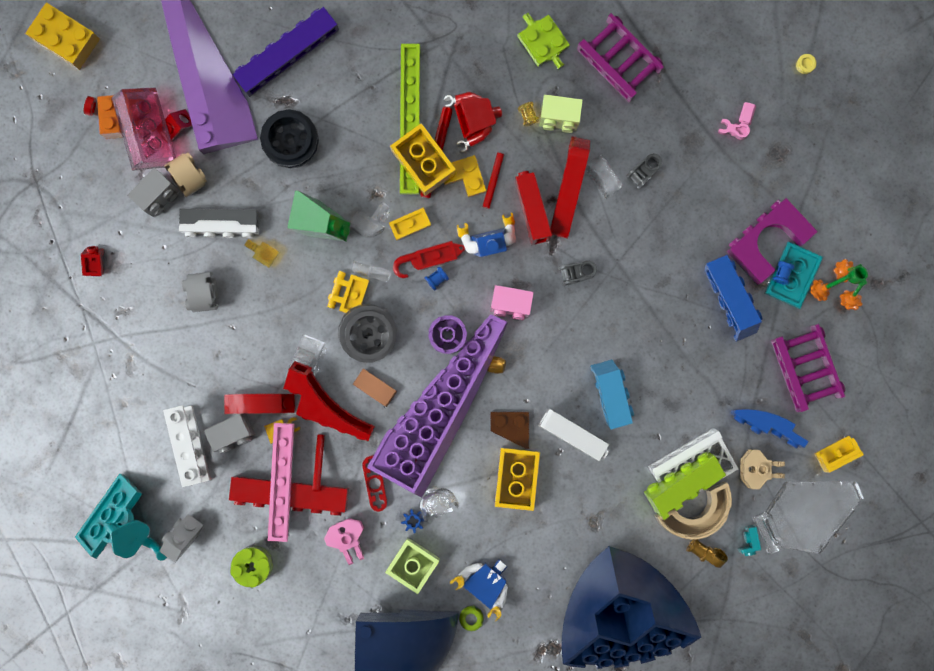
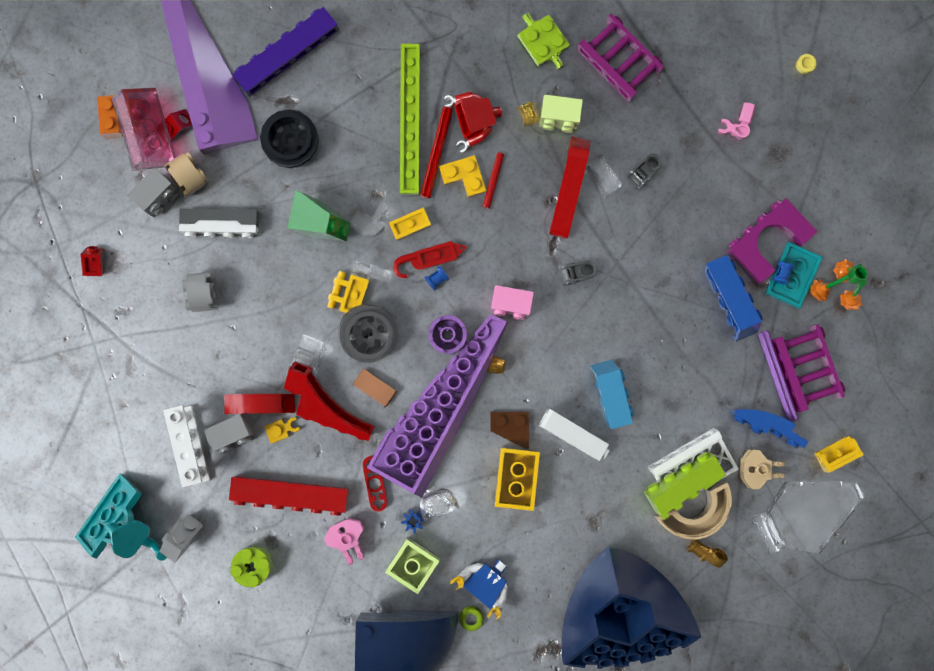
yellow brick [25,2,100,70] -> none
red tile [83,96,97,116] -> none
clear yellow plate [244,239,280,268] -> none
bright pink tile [268,423,294,542] -> none
red bar [312,434,325,492] -> none
yellow brick [390,123,456,196] -> none
torso [457,213,516,257] -> none
red slope [515,171,552,246] -> none
teal bracket [738,525,761,556] -> none
none -> medium lavender axle [758,330,799,422]

